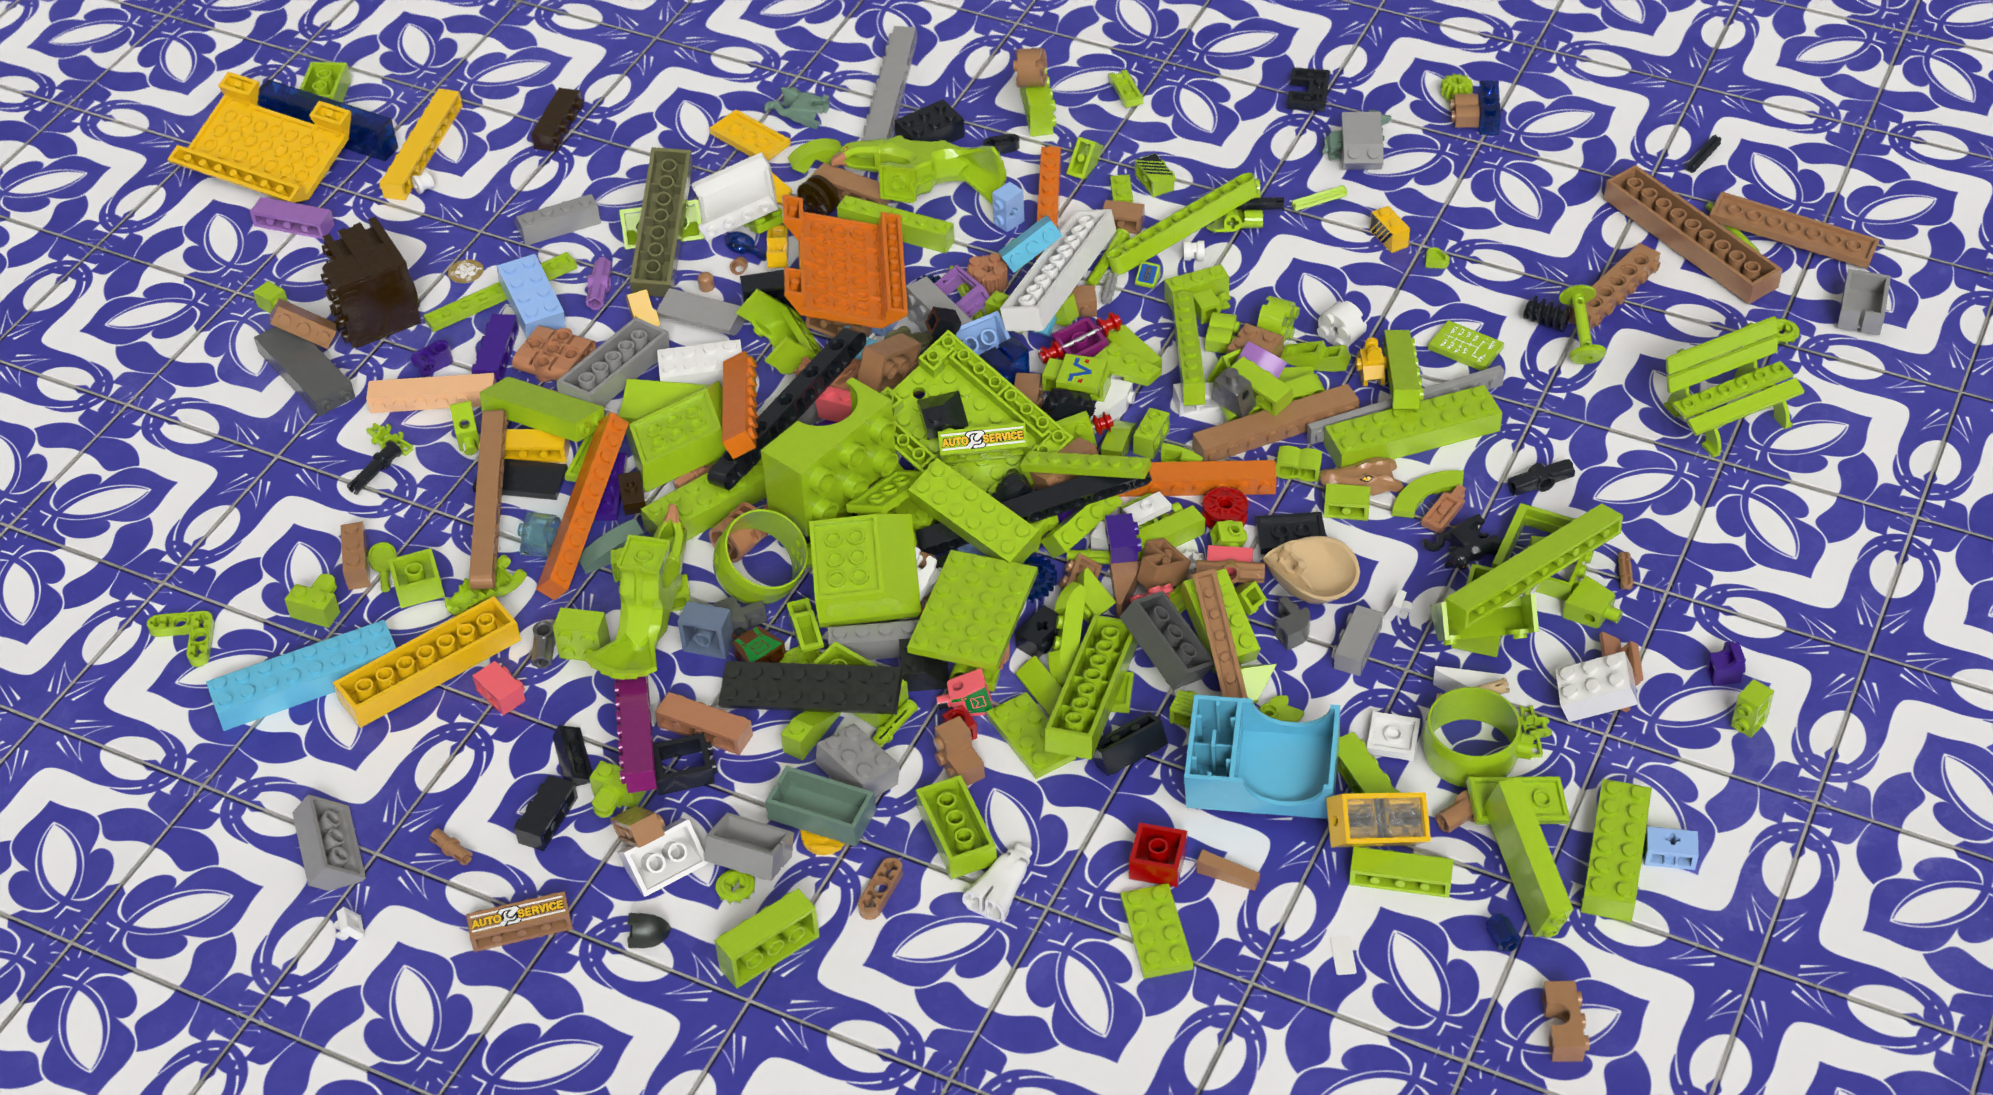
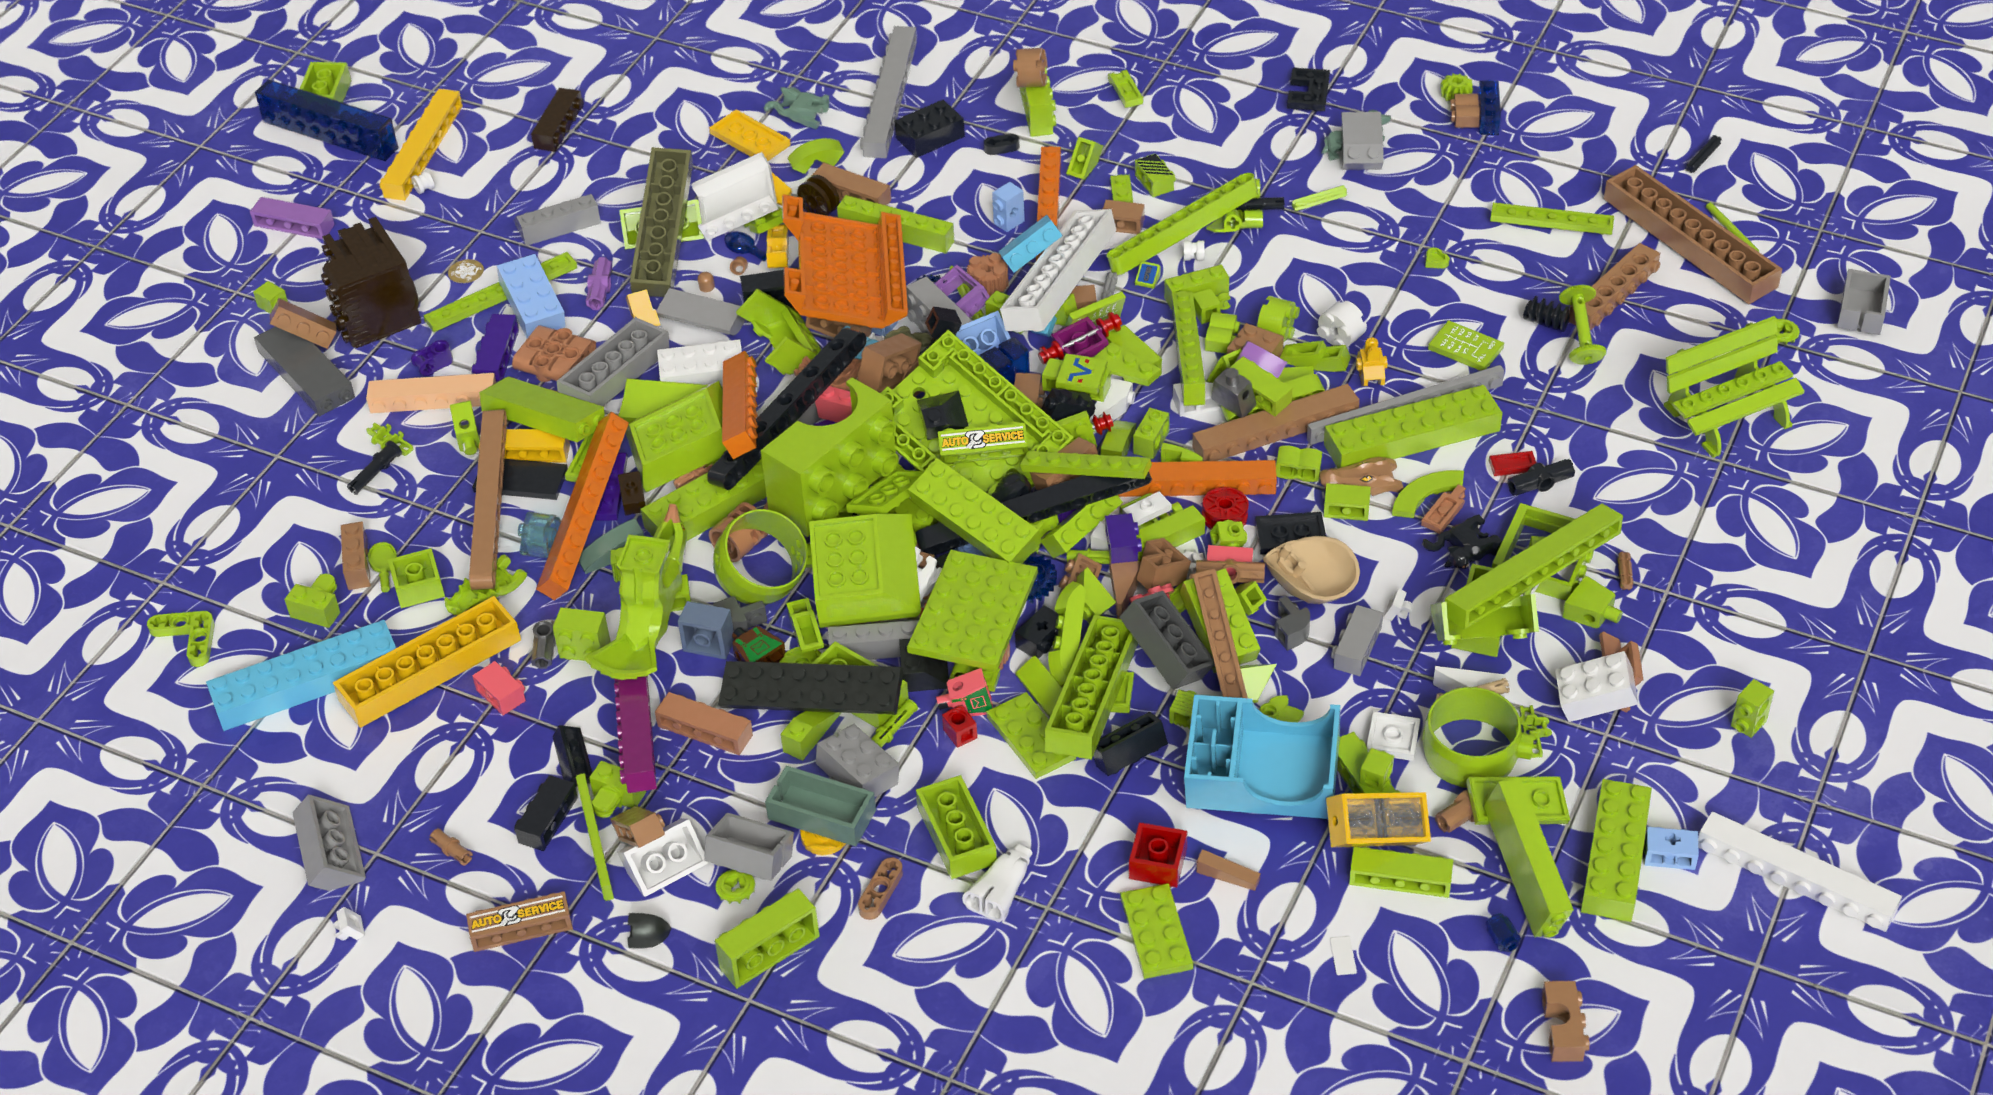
yellow slope [167,71,351,203] -> none
black window [653,733,718,796] -> none
lime animal [830,135,1006,205] -> none
medium nougat brick [933,716,985,786] -> none
lime axle [1086,228,1130,286] -> none
yellow brick [1370,206,1410,253] -> none
lime brick [1383,330,1424,409] -> none
dark purple brick [1706,641,1746,686] -> none
medium nougat plate [1709,191,1880,269] -> none
none -> lime tile [576,773,614,901]
none -> lime tile [1065,292,1126,328]
none -> lime brick [1359,748,1394,791]
none -> red tile [1489,451,1536,476]
none -> lime plate [1490,202,1614,235]
none -> white brick [1698,812,1902,932]

